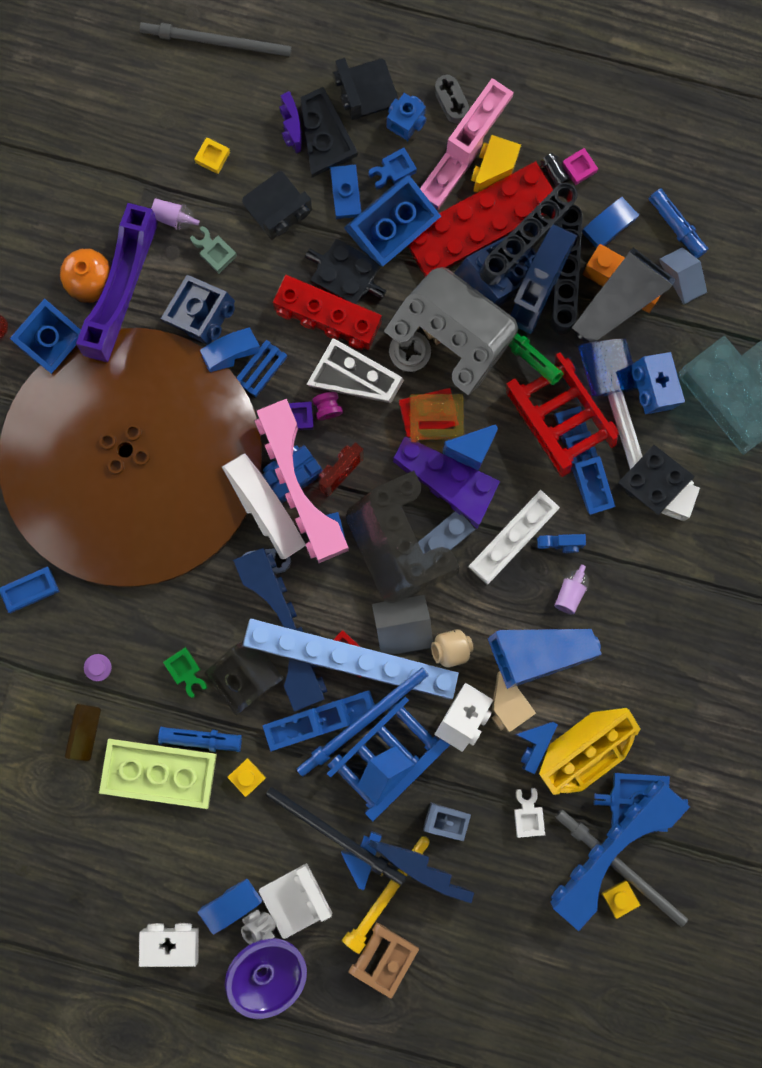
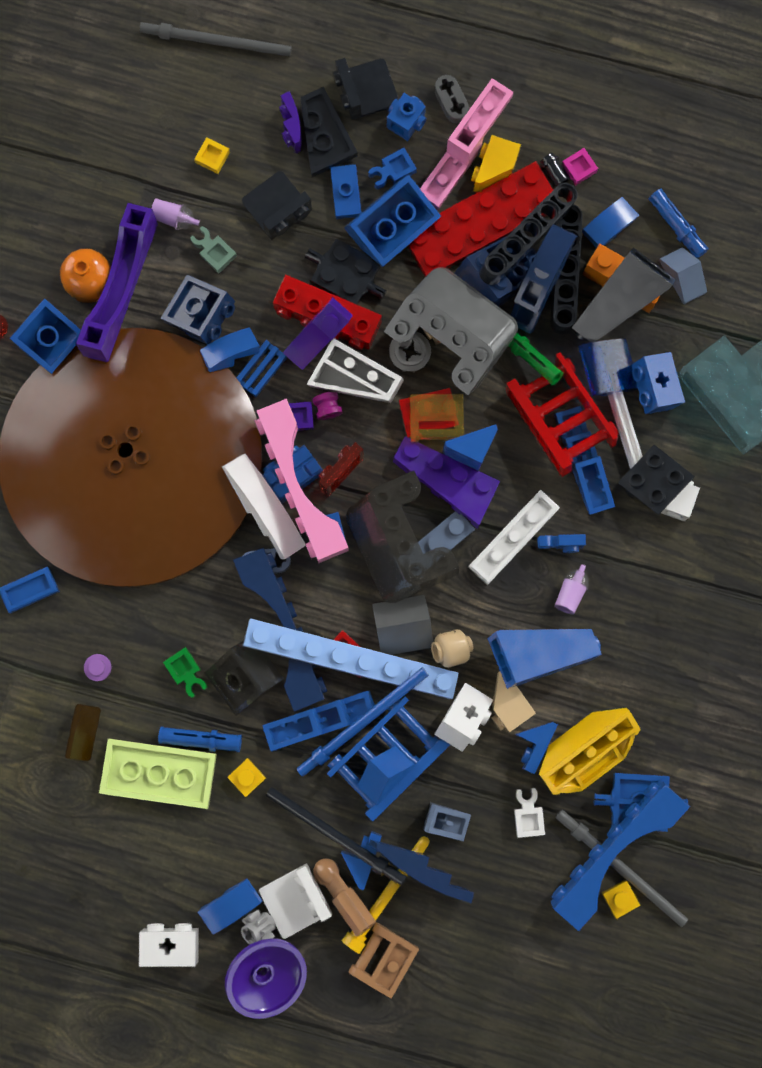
none -> dark purple slope [283,297,353,370]
none -> medium nougat piece [313,858,376,936]

